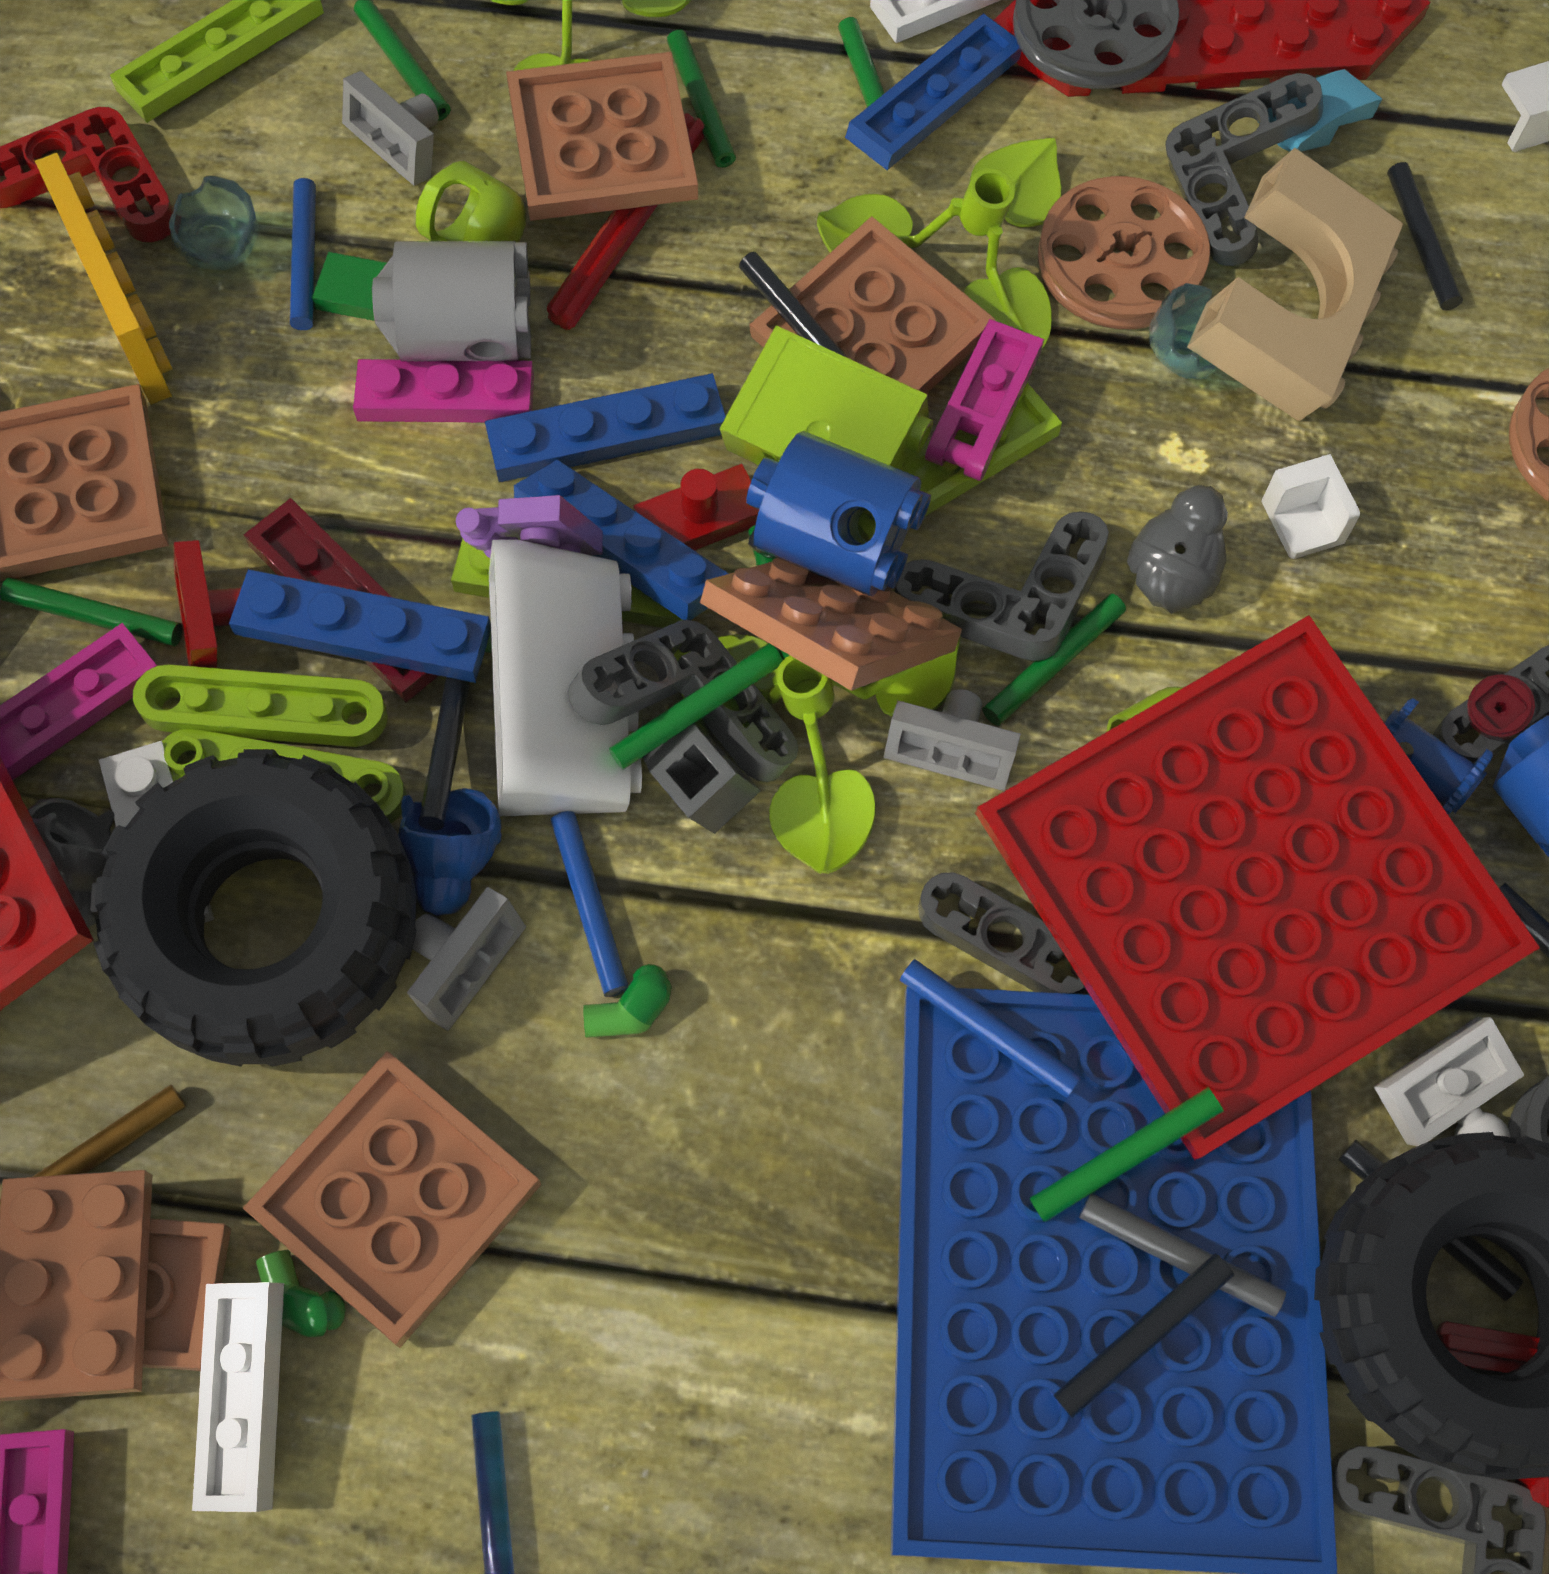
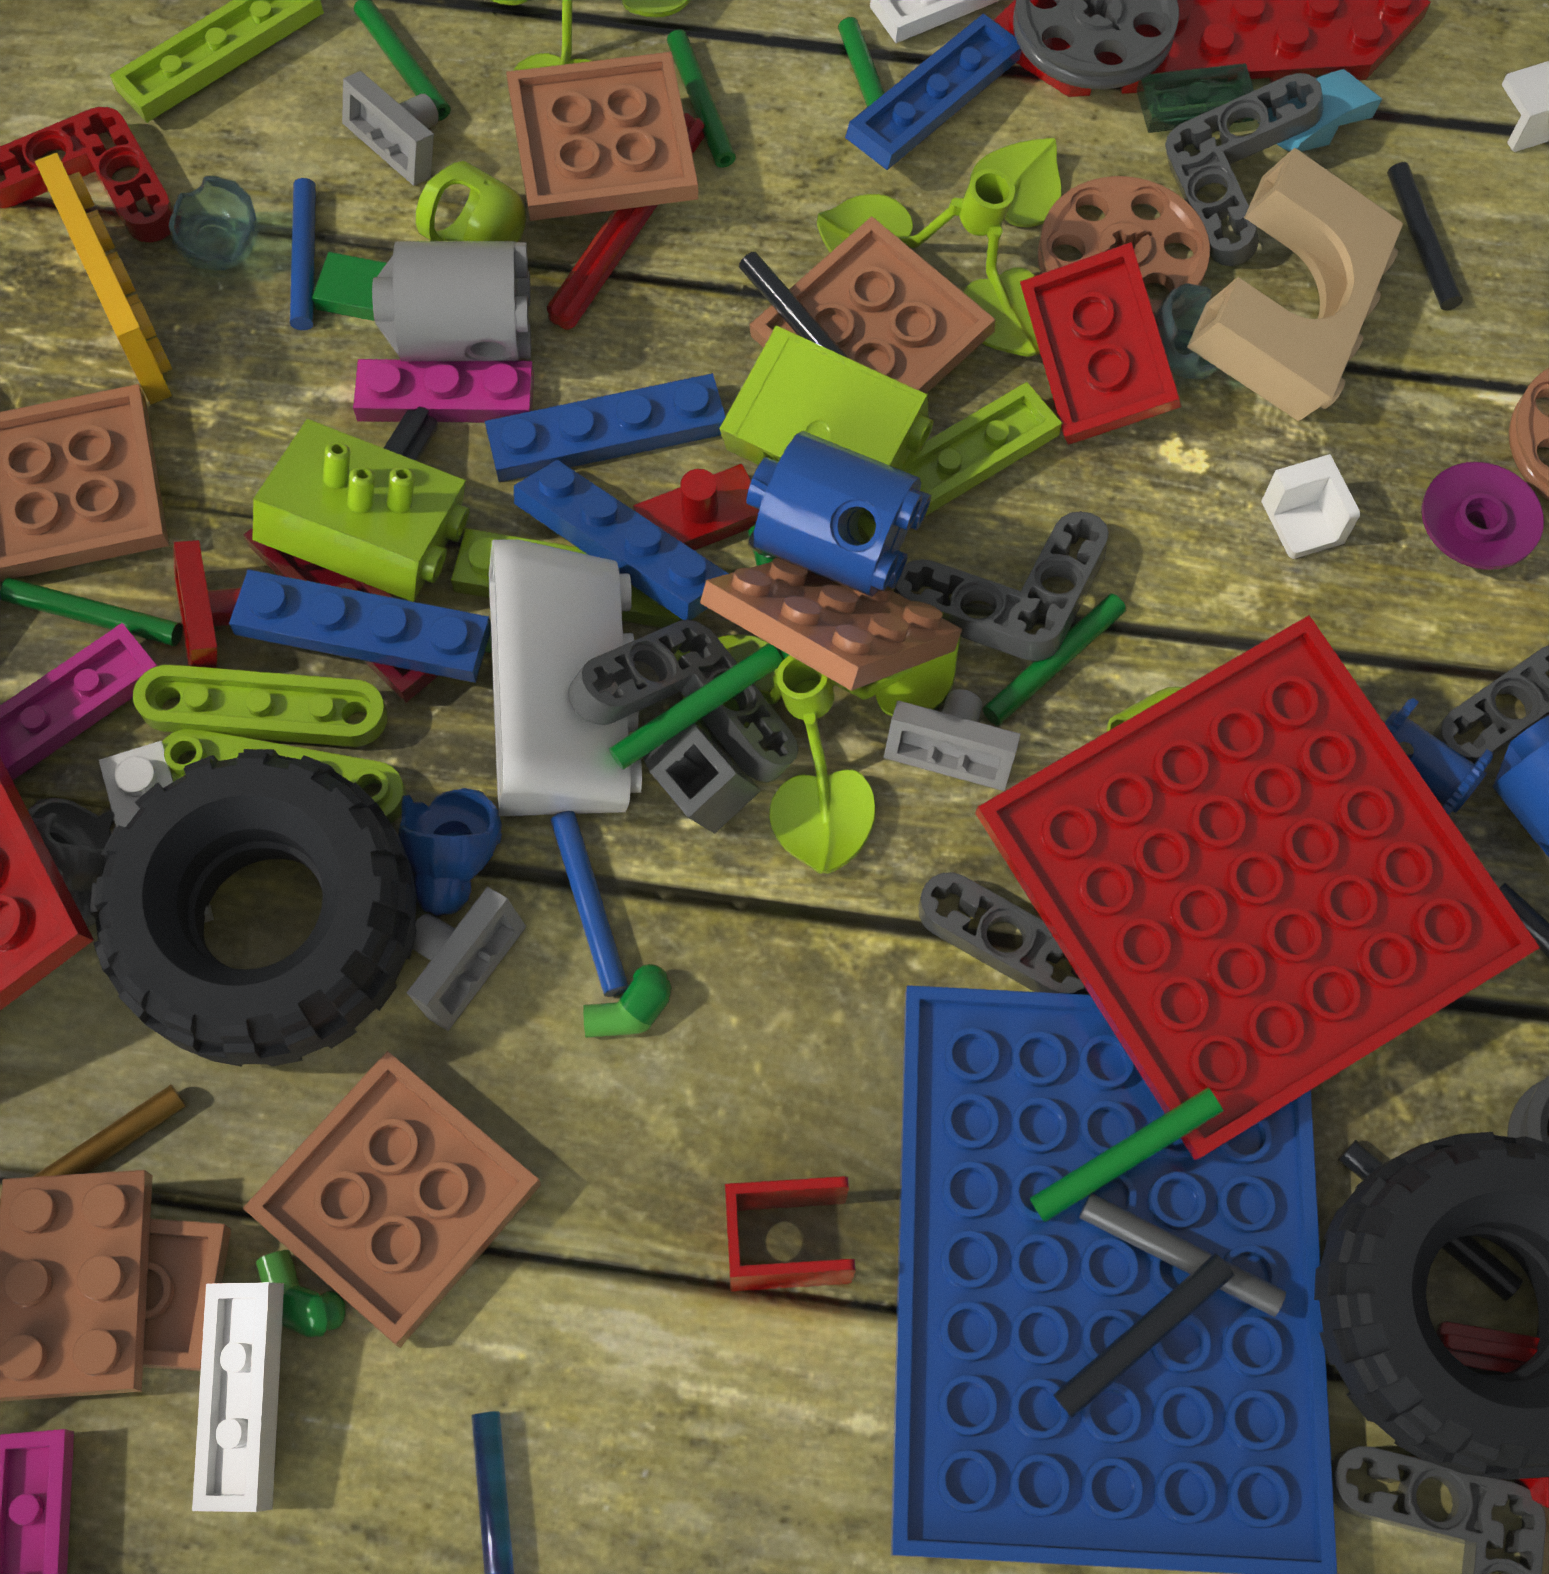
black bar [418,677,471,831] -> none
medium lavender plate [456,495,603,558] -> none
blue bar [900,959,1082,1098] -> none
dark pink plate [925,319,1044,481] -> none
dark grey piece [1127,485,1228,614] -> none
white plate [1373,1017,1524,1146] -> none
dark red tile [1467,674,1535,740] -> none
none -> lime piece [252,406,470,602]
none -> red piece [725,1176,856,1292]
none -> red plate [1020,242,1182,445]
none -> clear green plate [1136,63,1254,133]
none -> magenta dish [1421,462,1544,570]

